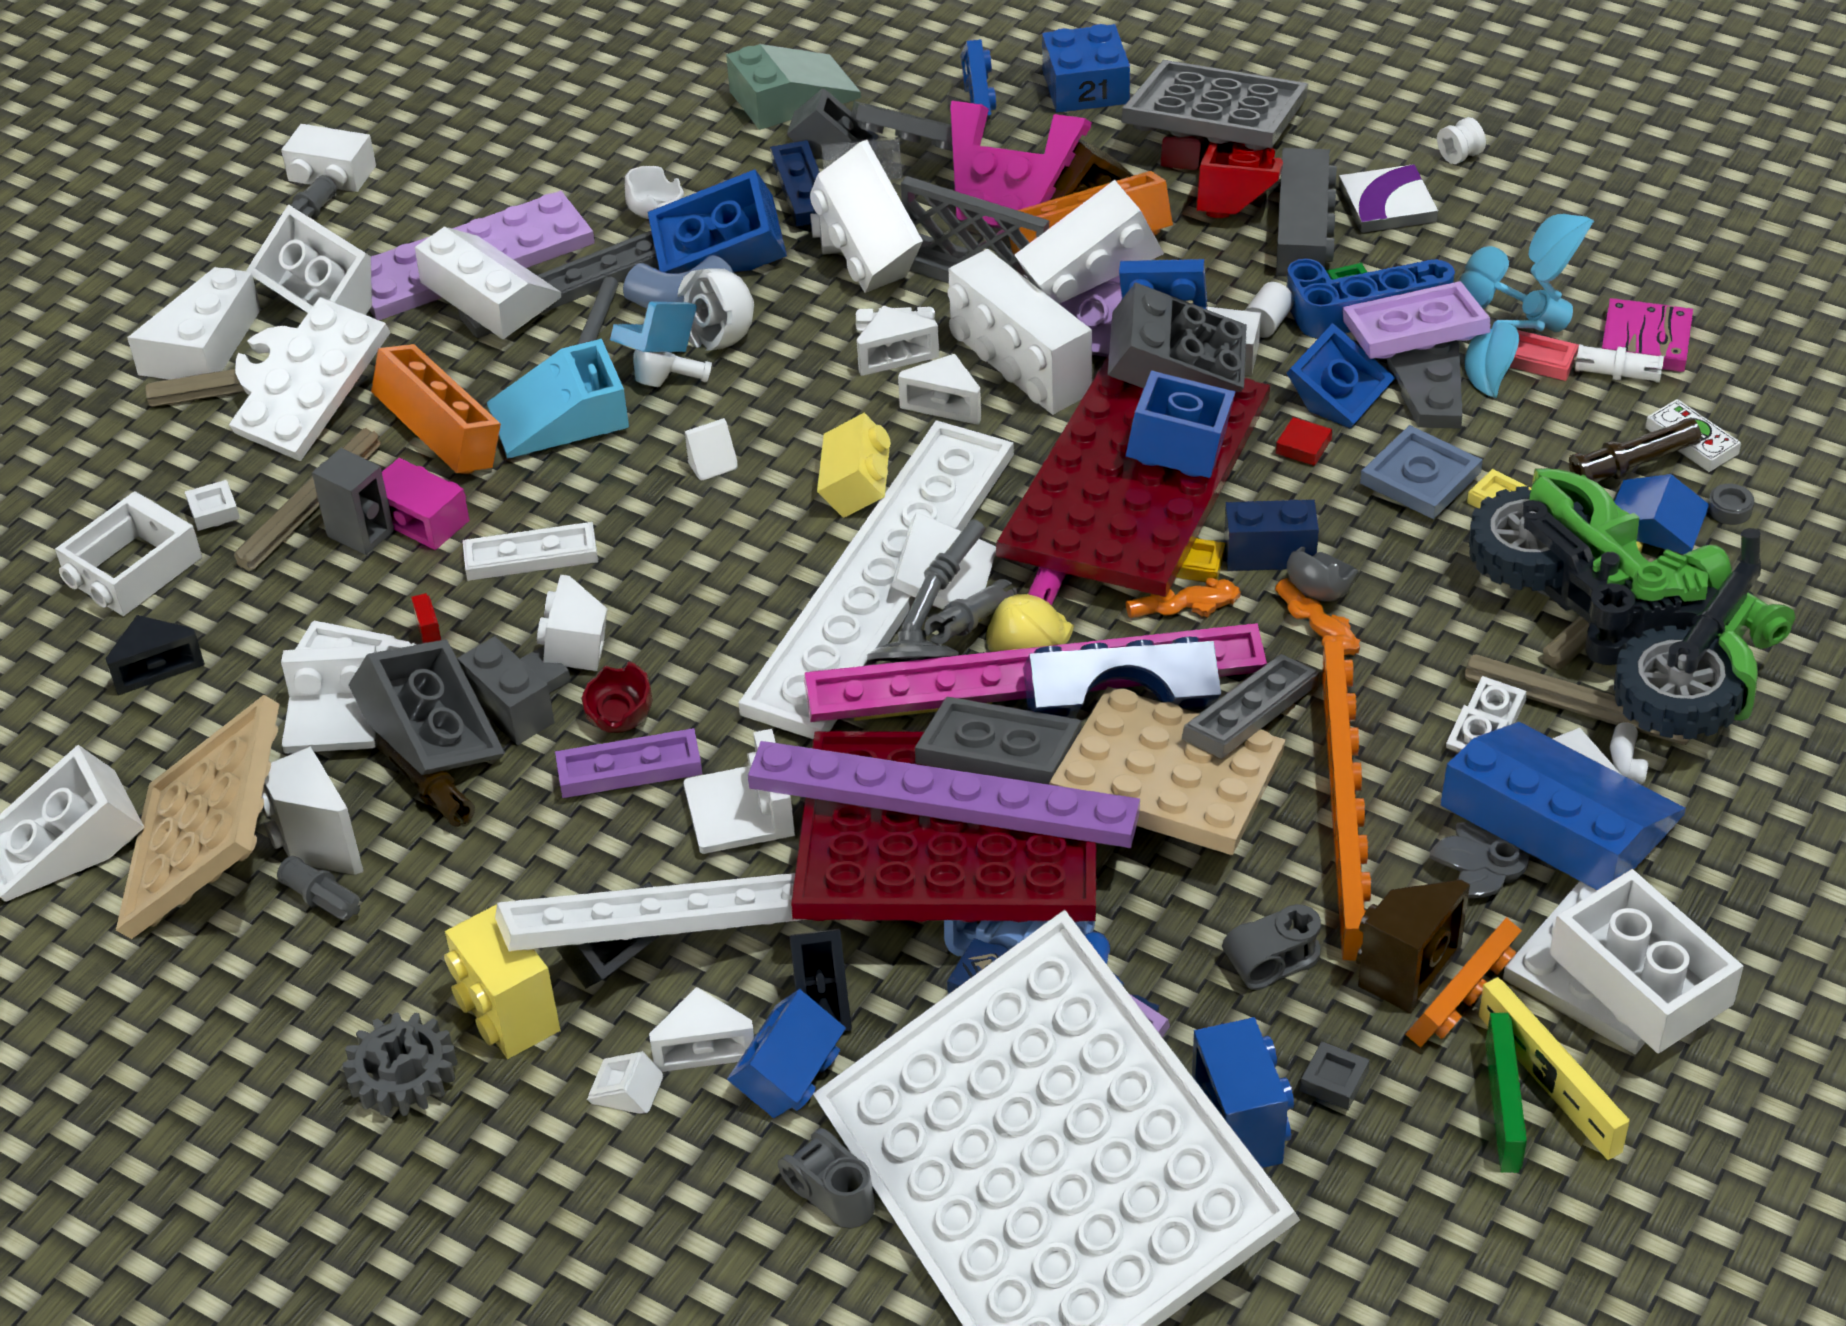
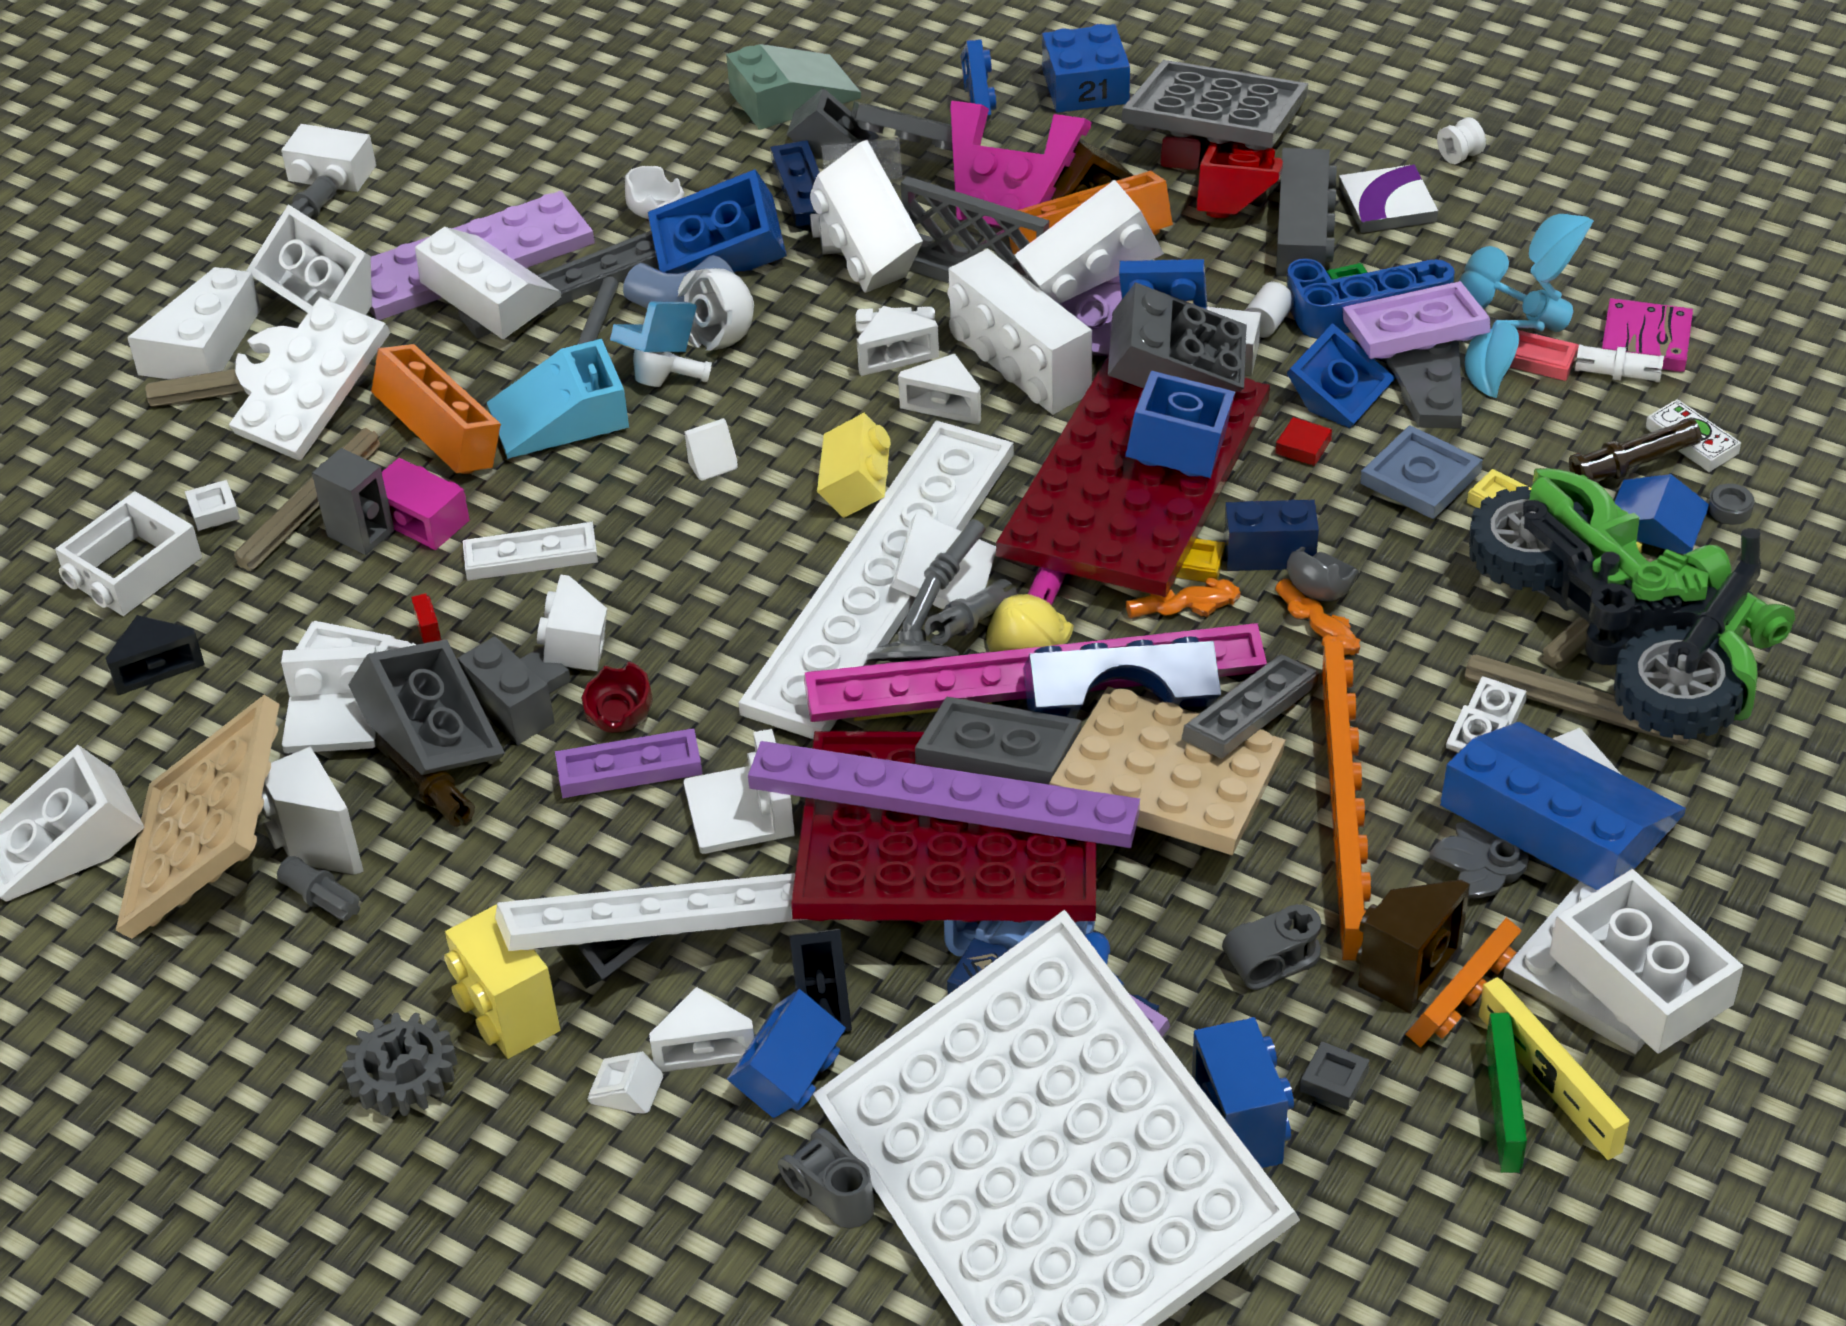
white arm [1610,722,1649,785] -> none

